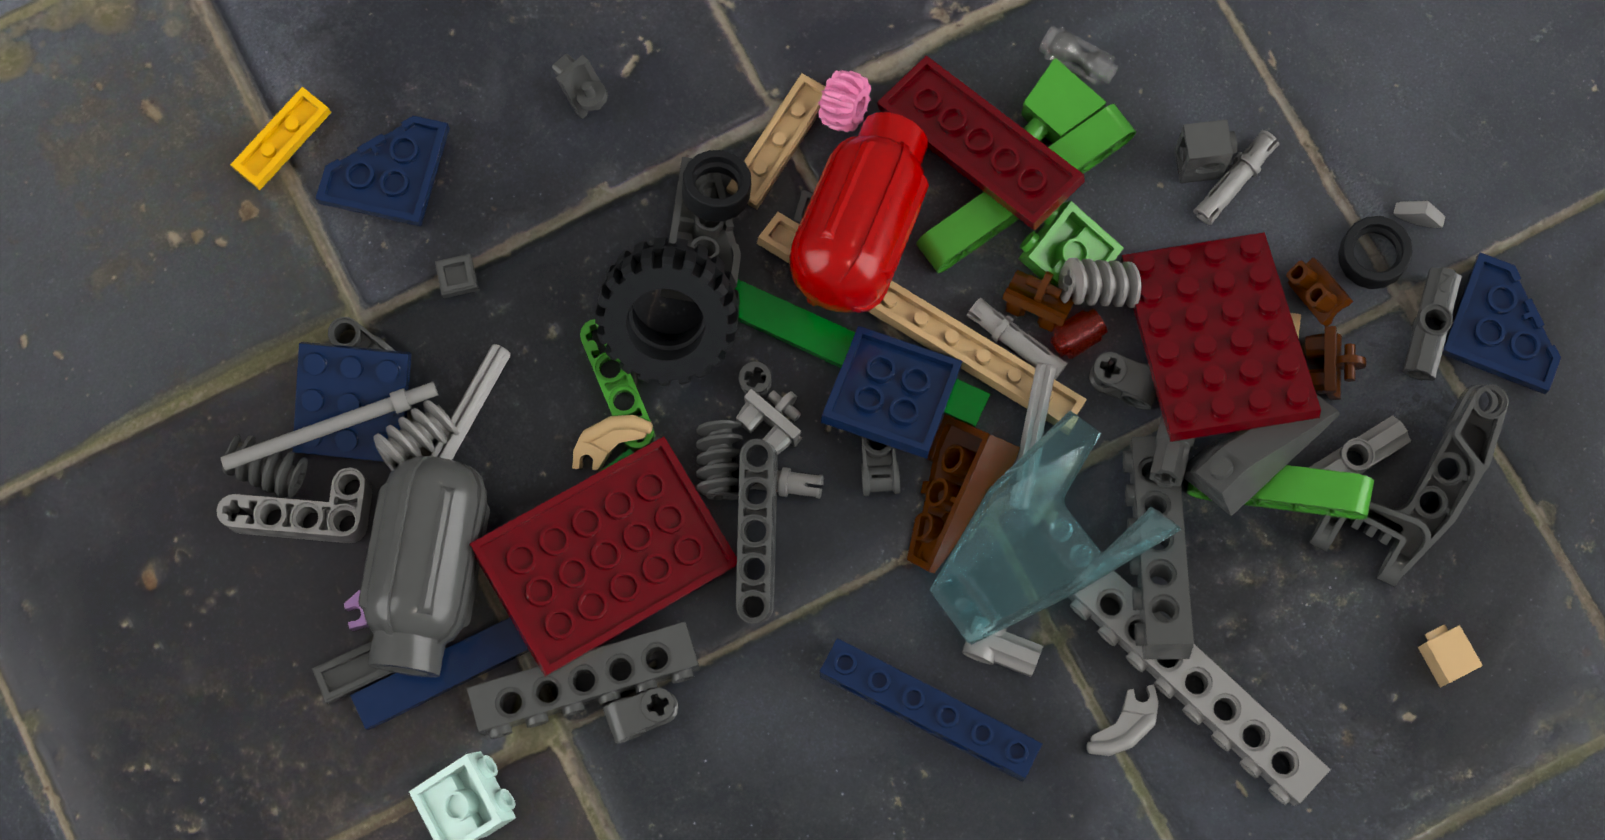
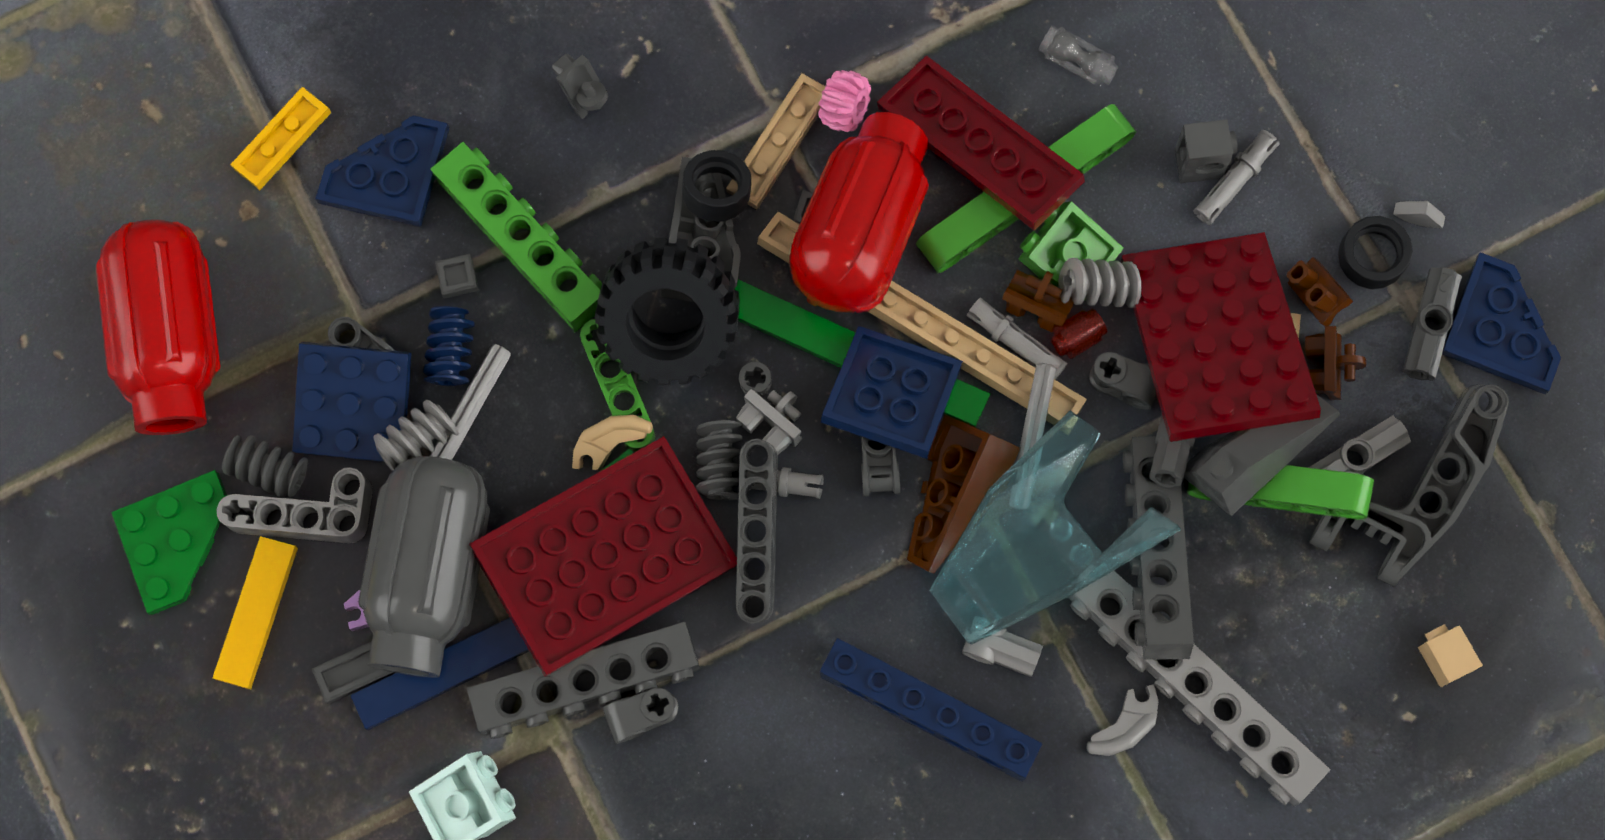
light grey bar [221,382,438,471] -> none
bright green torso [1021,58,1106,143] -> none
none -> red piece [96,220,220,435]
none -> green plate [111,470,227,615]
none -> yellow tile [212,536,298,690]
none -> dark blue piece [423,306,475,386]
none -> bright green brick [430,142,602,332]

